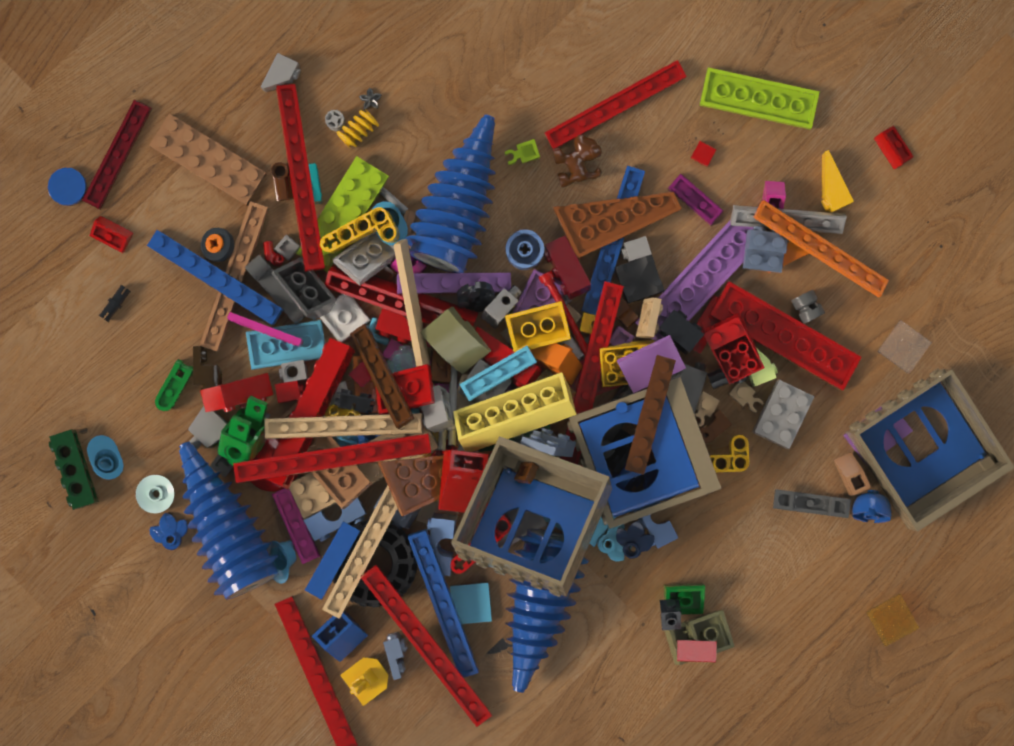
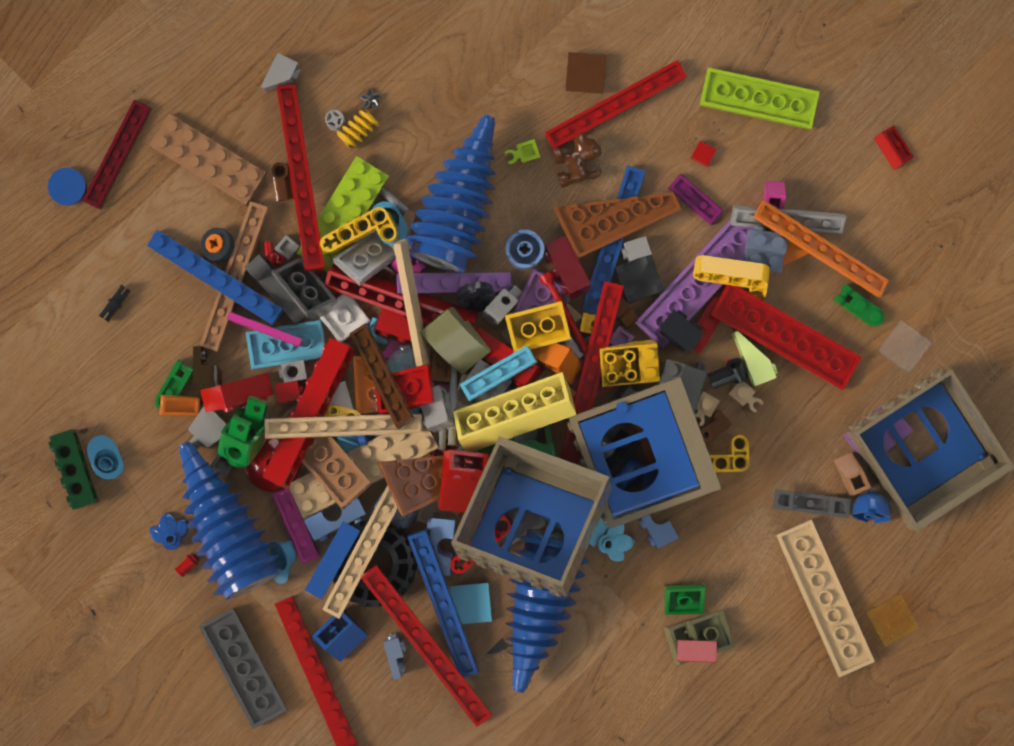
red slope [89,216,133,253] -> none
light aqua dish [136,475,175,513] -> none
red plate [233,434,431,483] -> none
teal tile [309,163,323,204] -> none
black hinge [334,389,375,414] -> none
yellow piece [340,657,389,706] -> none
dark red tile [348,361,372,388] -> none
reddish brown plate [514,462,539,484] -> none
sand blue plate [520,428,576,457] -> none
dark blue plate [616,521,655,559] -> none
medium lavender tile [617,335,686,393] -> none
reddish brown plate [625,355,676,475] -> none
tan plate [636,298,663,338] -> none
black brick [660,599,681,631] -> none
red slope [703,312,765,384] -> none
light grey brick [752,380,814,449] -> none
dark grey wheel [791,289,825,324] -> none
yellow slope [821,150,854,213] -> none
none -> orange tile [159,395,200,416]
none -> red pin [175,553,200,577]
none -> dark grey plate [199,607,288,729]
none -> reddish brown tile [565,52,606,94]
none -> yellow beam [693,255,770,299]
none -> tan plate [776,519,875,677]
none -> green plate [833,284,884,327]

